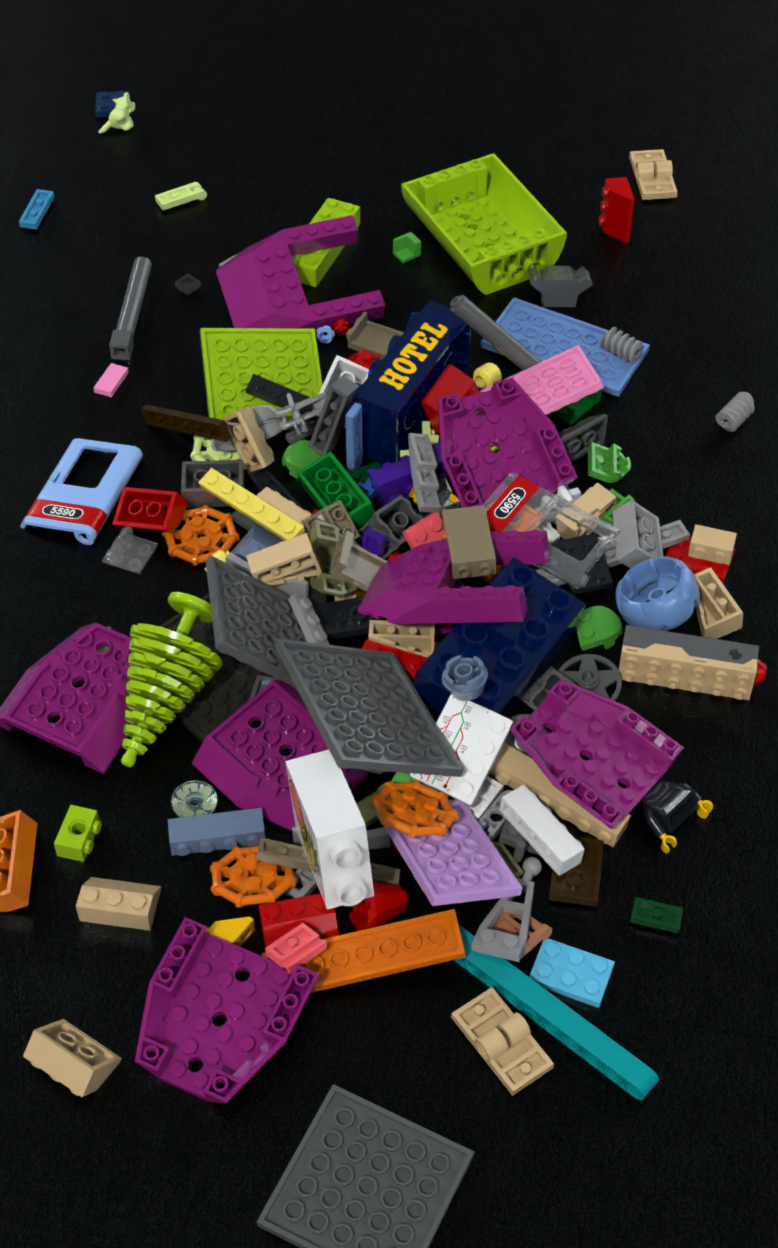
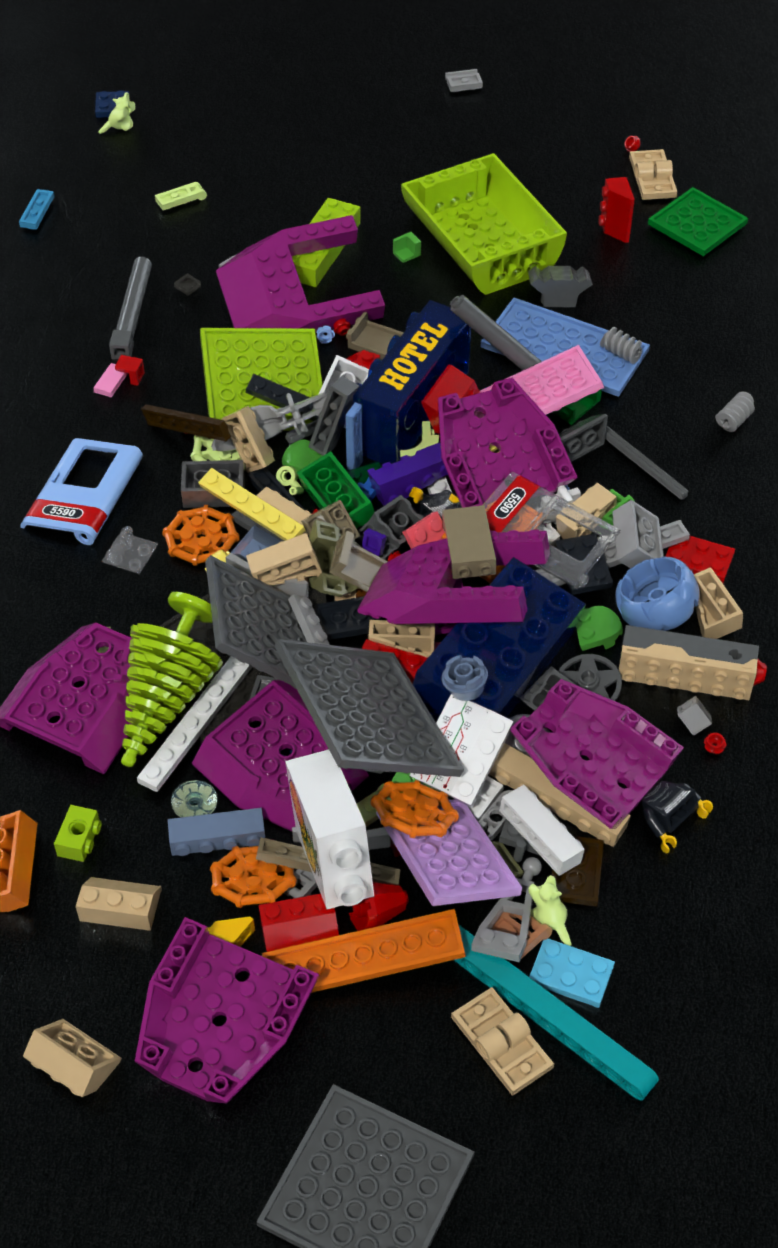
red slope [113,487,188,532] -> none
coral plate [265,923,327,974] -> none
light grey slope [408,433,441,513] -> none
light yellow head [473,362,502,390] -> none
bright green slope [588,442,631,483] -> none
dark green plate [630,897,683,934] -> none
tan brick [688,524,737,565] -> none
none -> red panel [115,355,145,386]
none -> white plate [137,656,253,792]
none -> yellowish green plate [276,466,304,495]
none -> light grey plate [445,69,483,92]
none -> yellowish green animal [528,875,571,946]
none -> dark grey axle [605,426,689,500]
none -> red plate [624,135,640,152]
none -> green plate [648,187,748,256]
none -> light grey panel [677,696,712,735]
none -> red plate [704,733,726,754]

